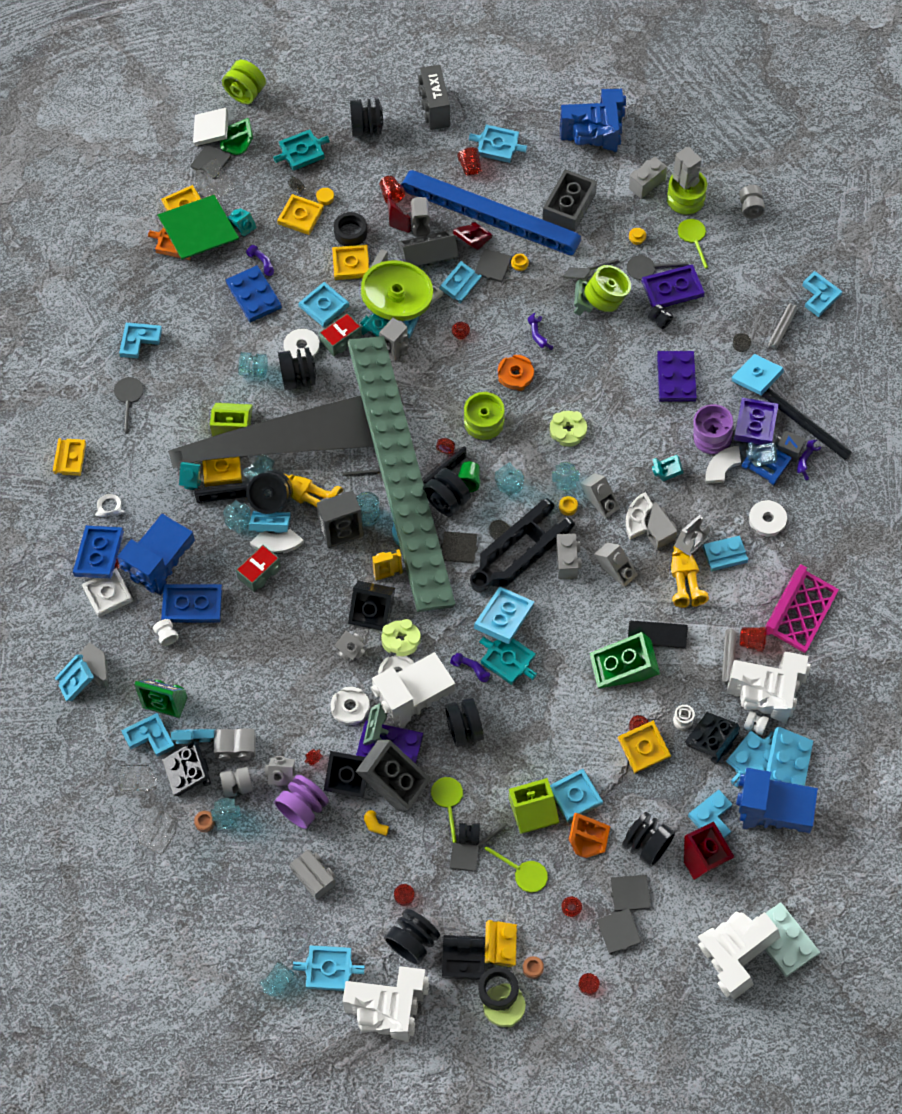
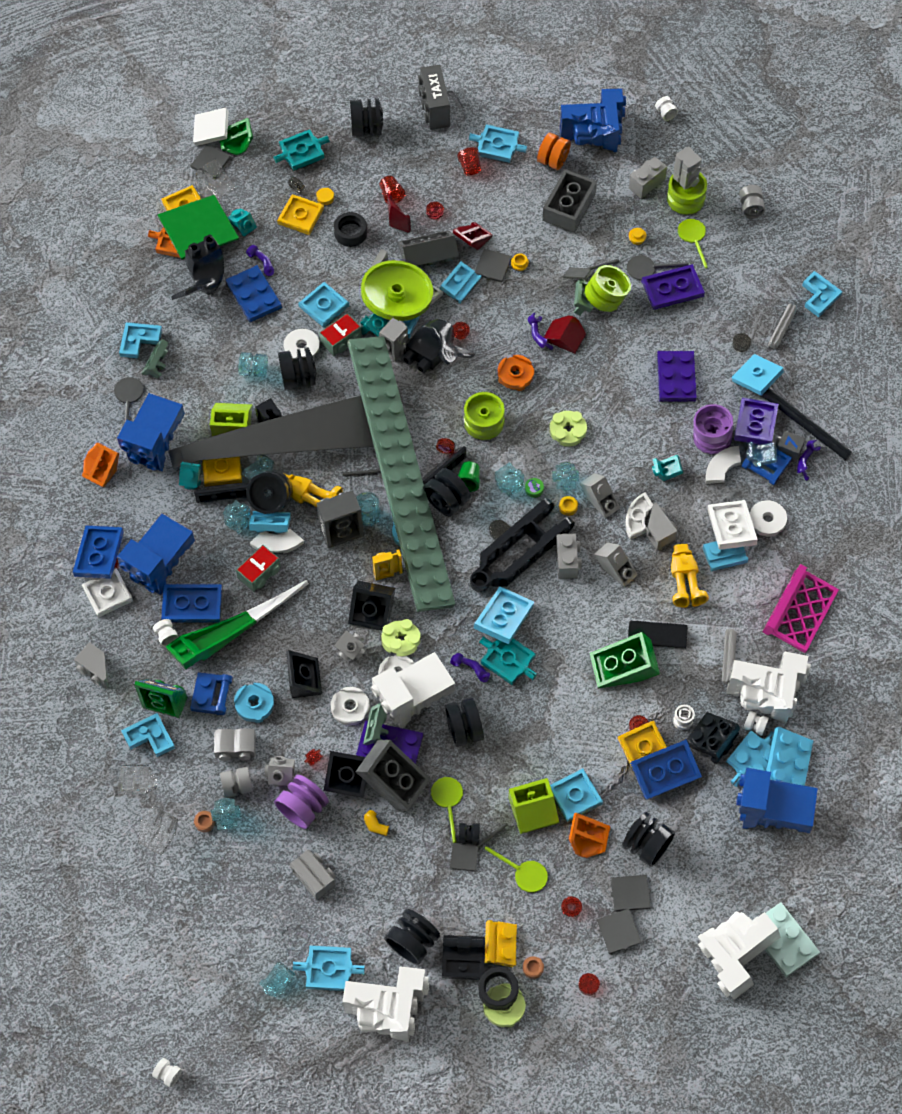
yellow plate [53,438,86,476] -> none
medium azure plate [55,655,94,701] -> none
white piece [95,494,124,517] -> none
plate [162,741,211,796] -> none
medium azure plate [171,729,216,744] -> none
lime wheel [222,59,266,104] -> none
yellow tile [332,245,369,280] -> none
clear red tile [394,884,415,906] -> none
blue beam [401,170,582,255] -> none
light grey brick [411,197,430,237] -> none
clear smoke piece [441,531,478,564] -> none
black wheel [648,304,673,329] -> none
light grey hinge [674,515,711,556] -> none
dark red slope [683,821,735,880] -> none
medium azure plate [688,790,732,839] -> none
clear red piece [740,627,767,652] -> none
none -> orange slope [82,442,119,487]
none -> blue brick [117,393,185,471]
none -> sand green plate [141,339,168,378]
none -> white wheel [152,1058,182,1088]
none -> green plate [165,580,309,670]
none -> black hips [171,234,224,300]
none -> blue plate [190,672,233,715]
none -> medium azure plate [234,683,274,723]
none -> black hinge [255,398,282,423]
none -> black slope [286,650,322,698]
none -> black hips [402,319,475,374]
none -> clear red tile [426,201,444,219]
none -> bright green tile [525,478,544,498]
none -> orange wheel [537,132,571,170]
none -> dark red slope [544,315,586,354]
none -> blue plate [630,740,702,800]
none -> white wheel [655,96,678,121]
none -> white plate [708,500,758,550]

